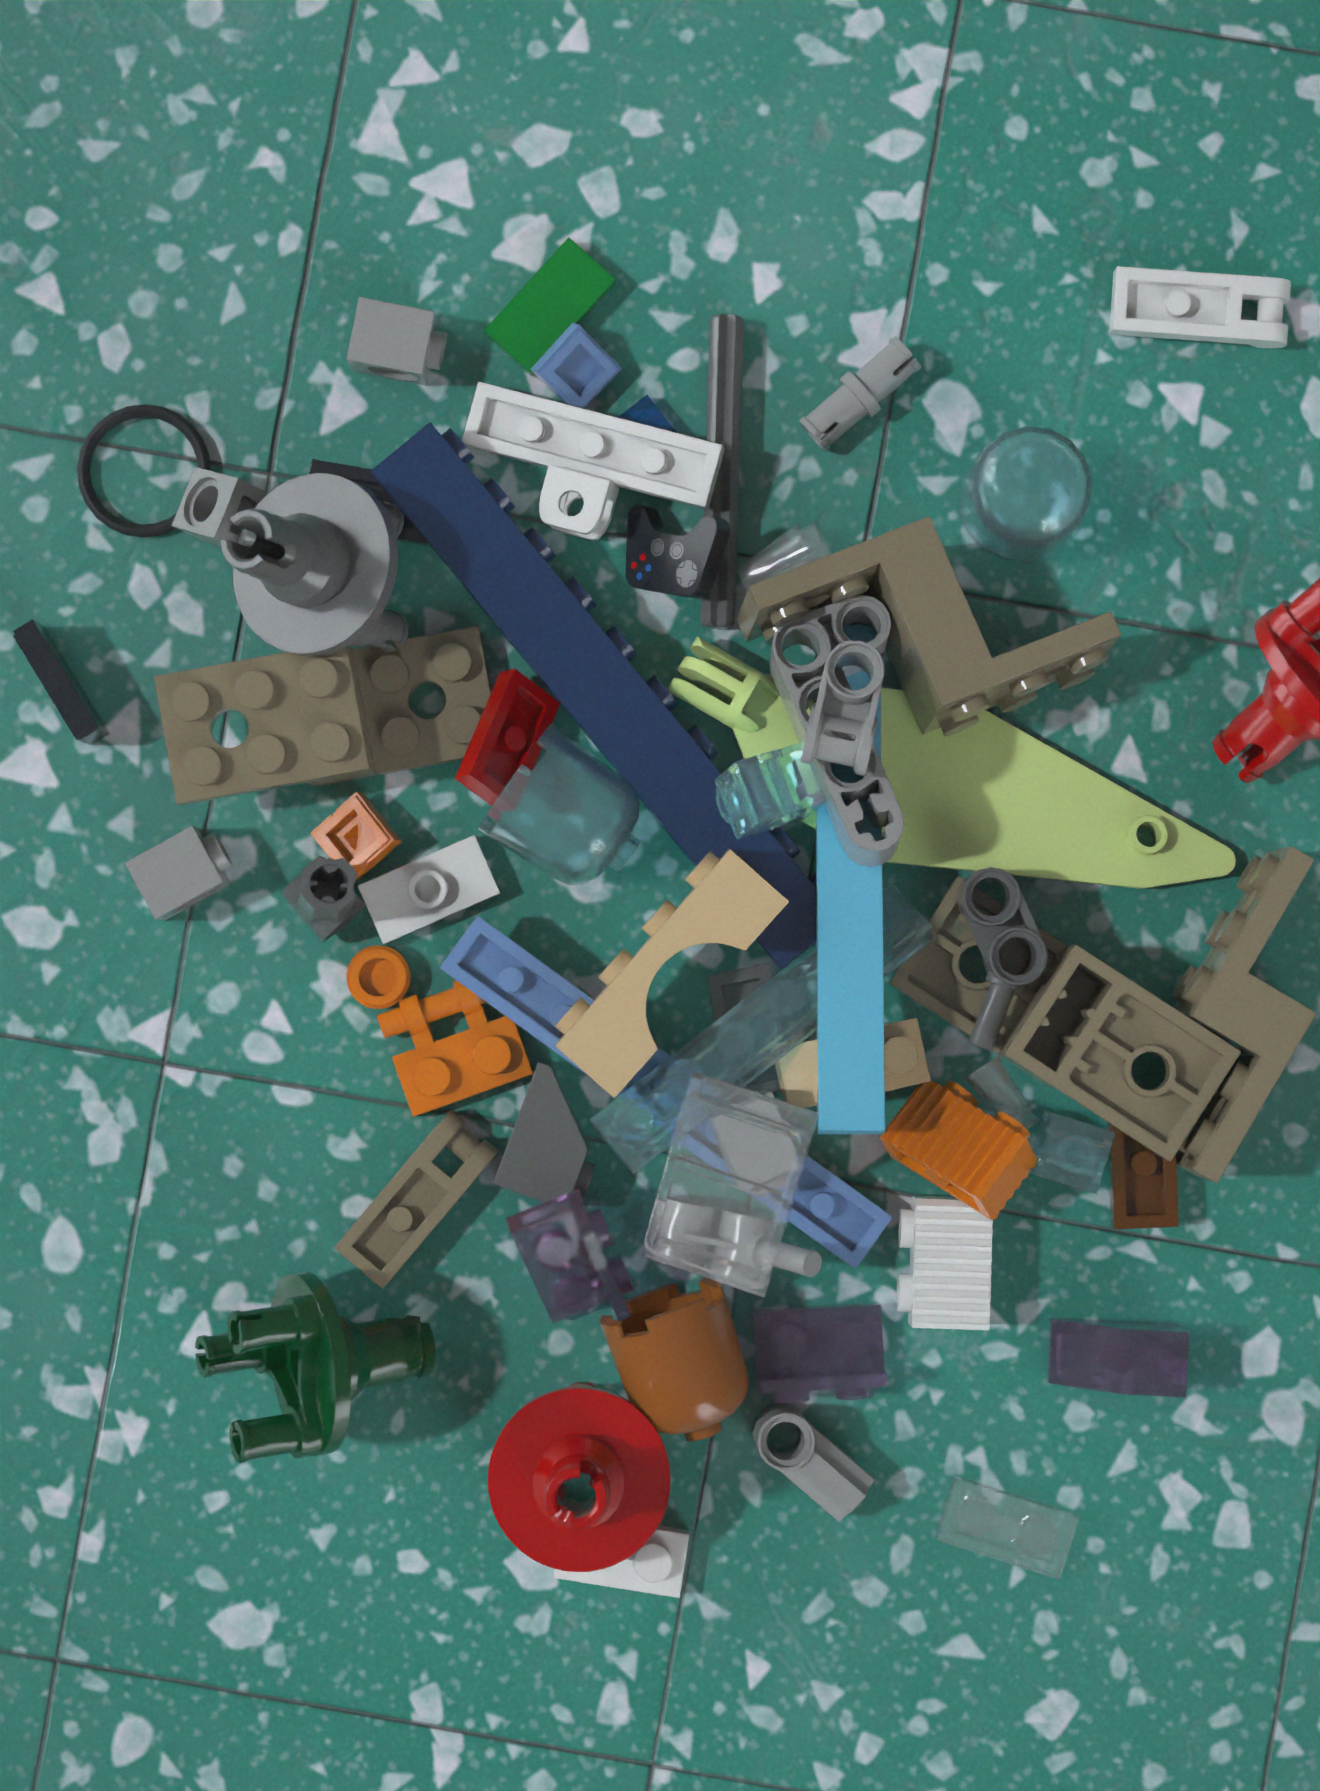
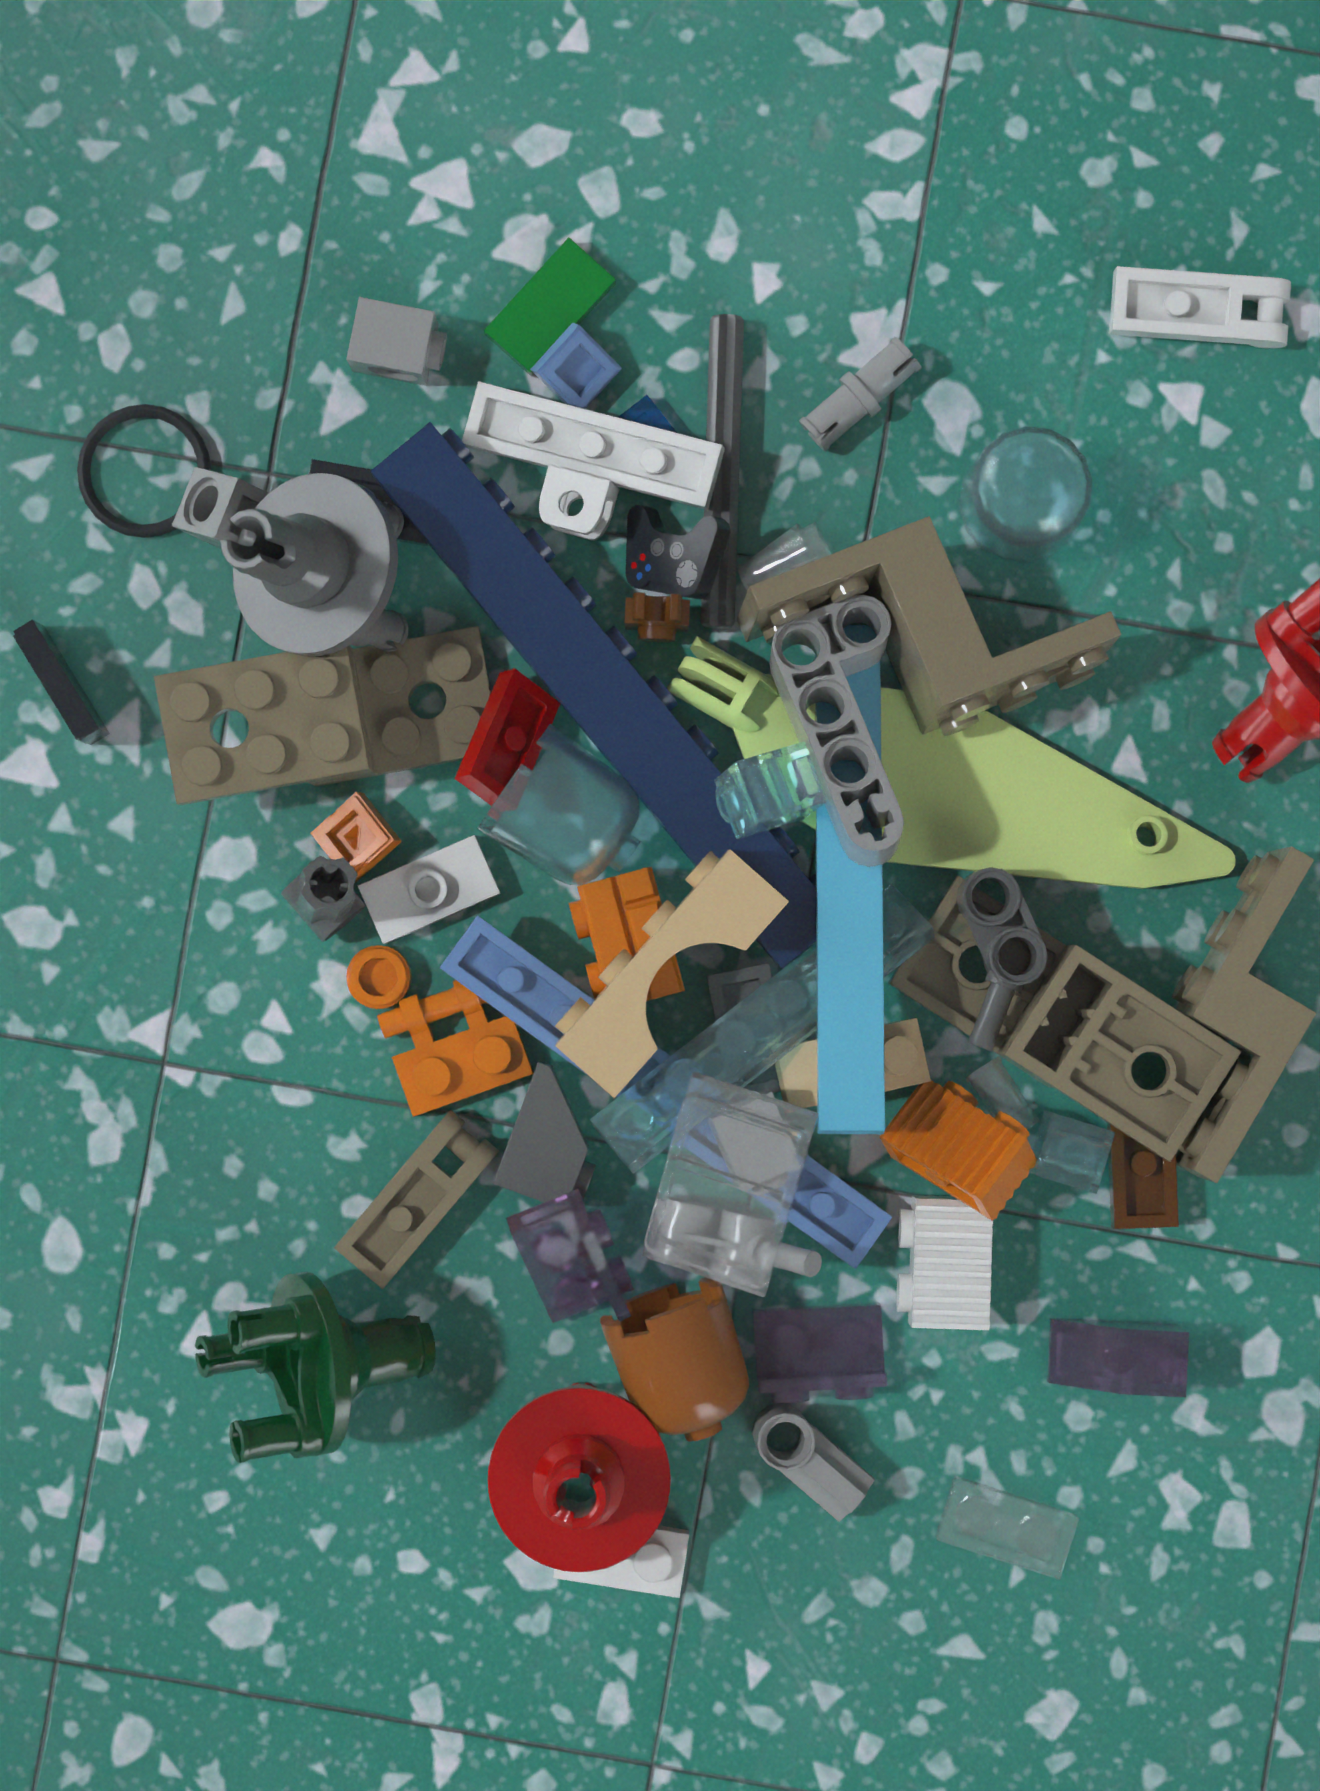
light grey brick [124,826,233,921] -> none
light grey piece [800,640,884,776] -> none
none -> orange brick [569,866,685,1001]
none -> reddish brown plate [625,592,690,643]

